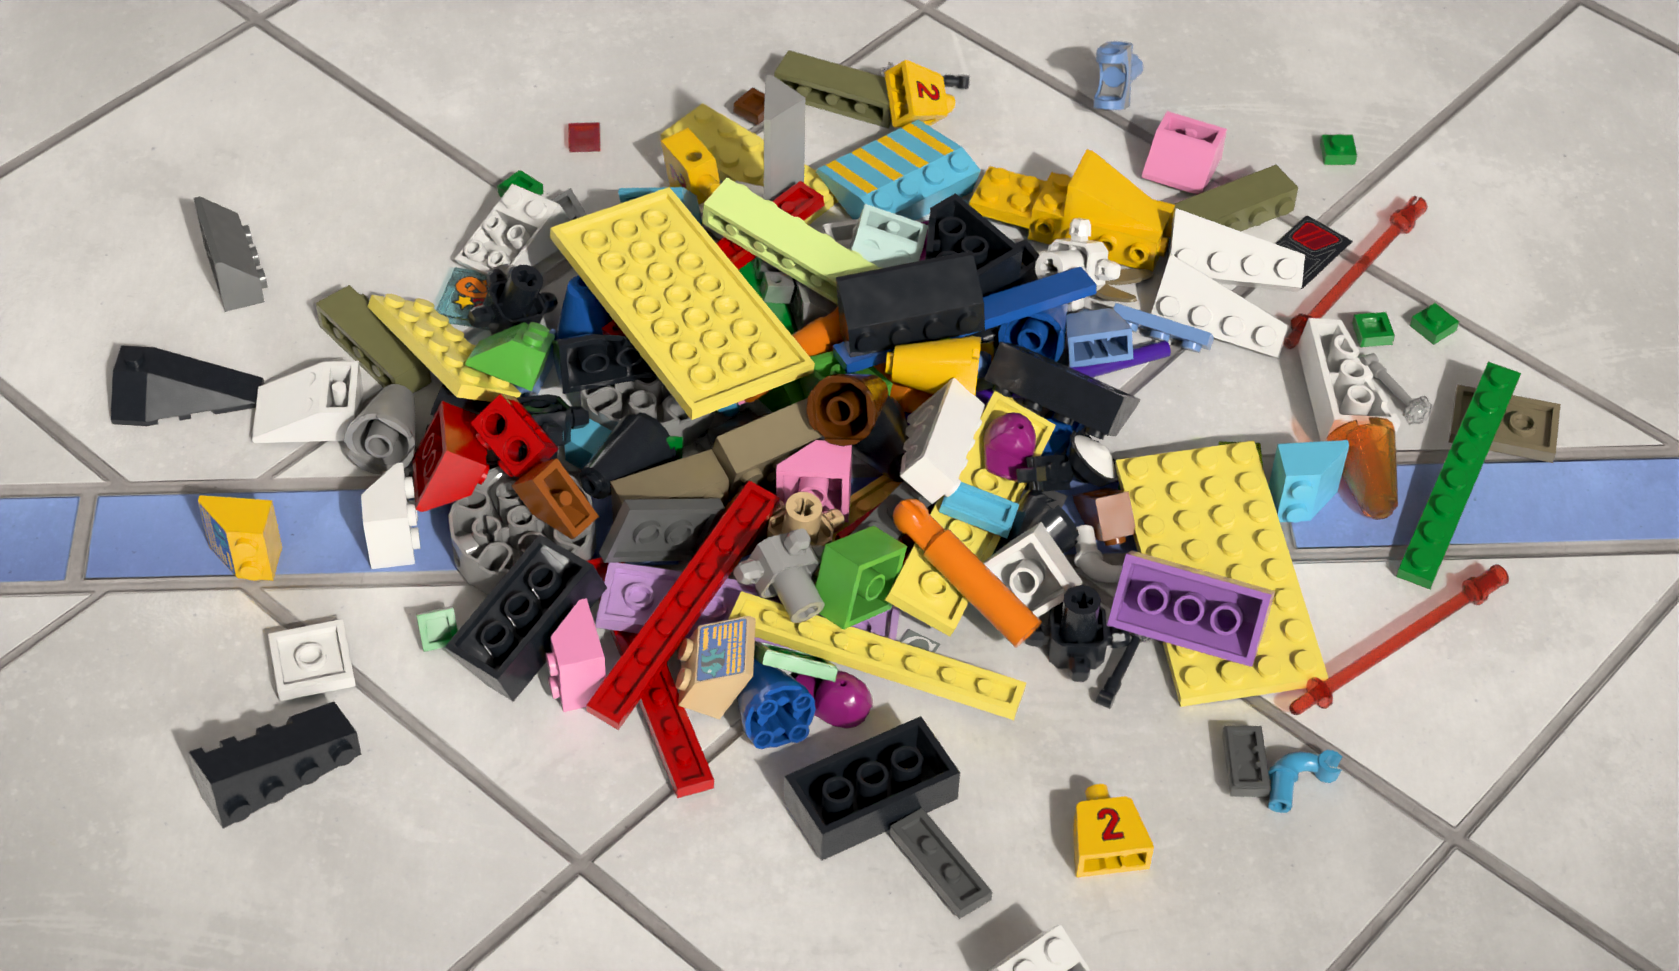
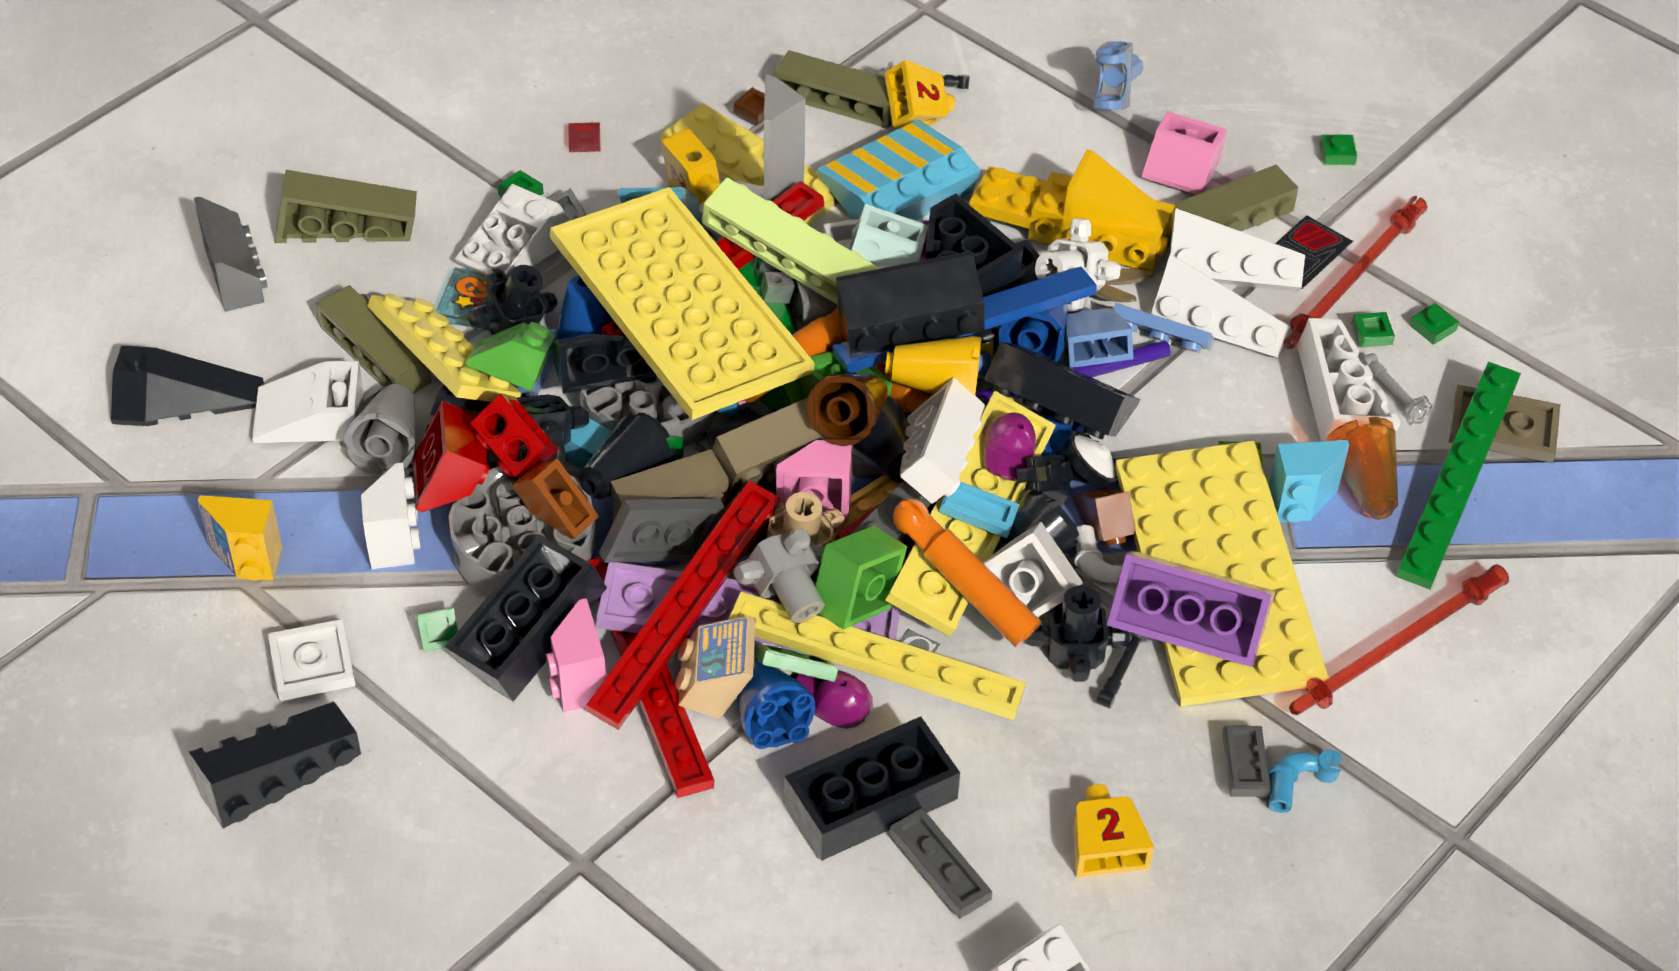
none -> olive wedge [275,170,417,243]

